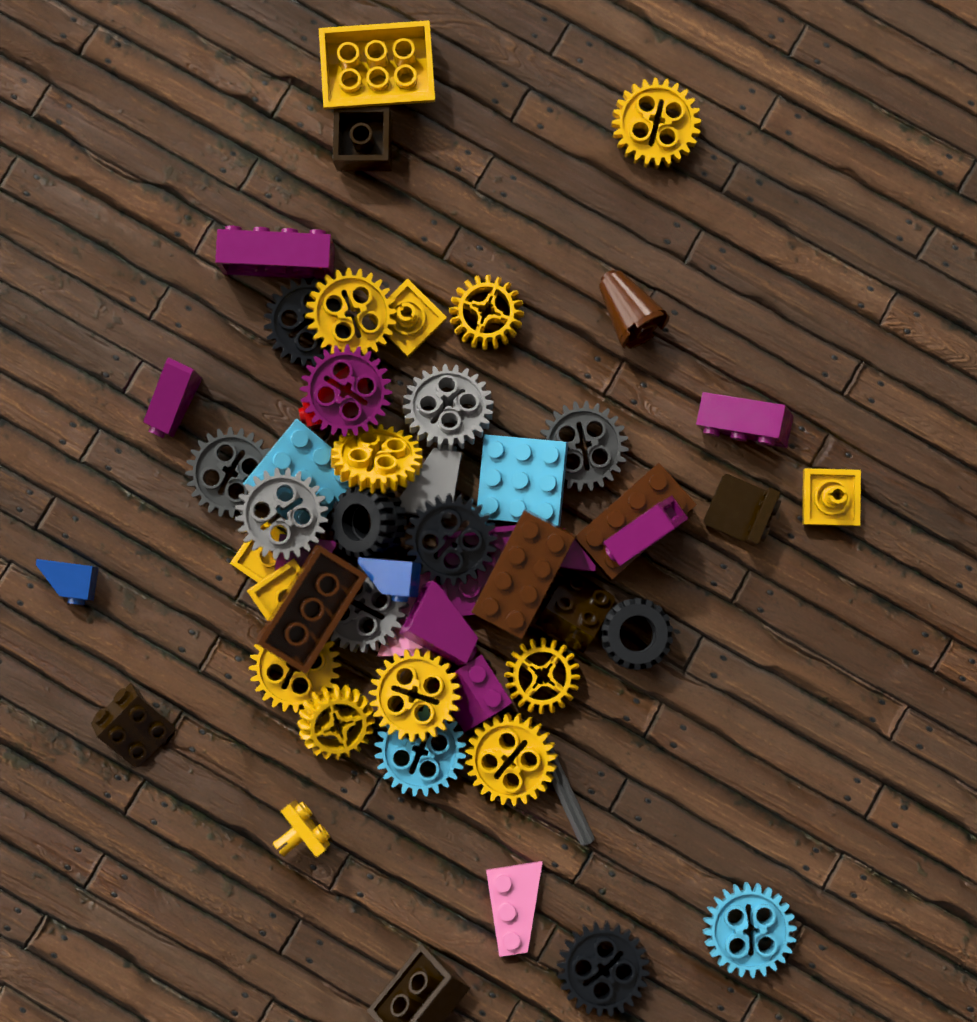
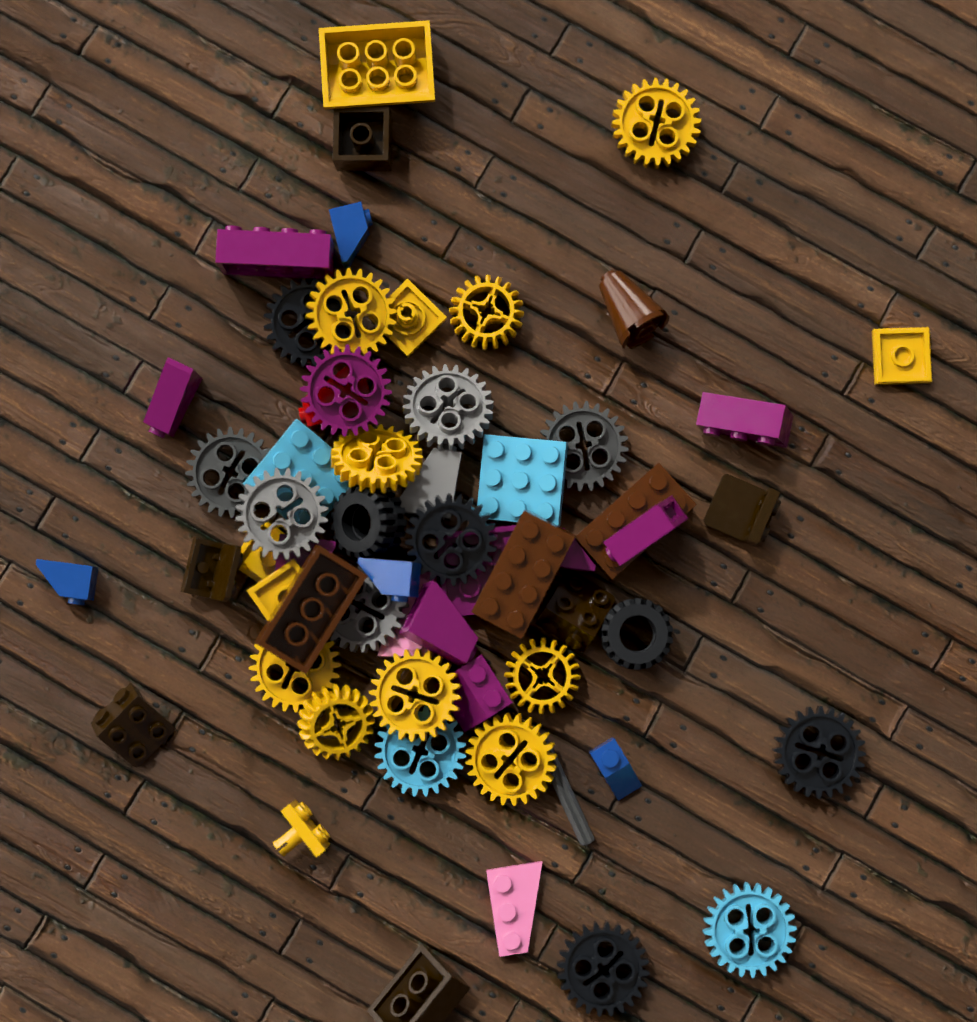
yellow plate [802,468,861,526] -> none
none -> dark brown bracket [180,537,243,602]
none -> blue slope [329,202,373,269]
none -> blue slope [589,737,642,801]
none -> black gear [772,706,866,799]
none -> yellow tile [872,327,932,385]

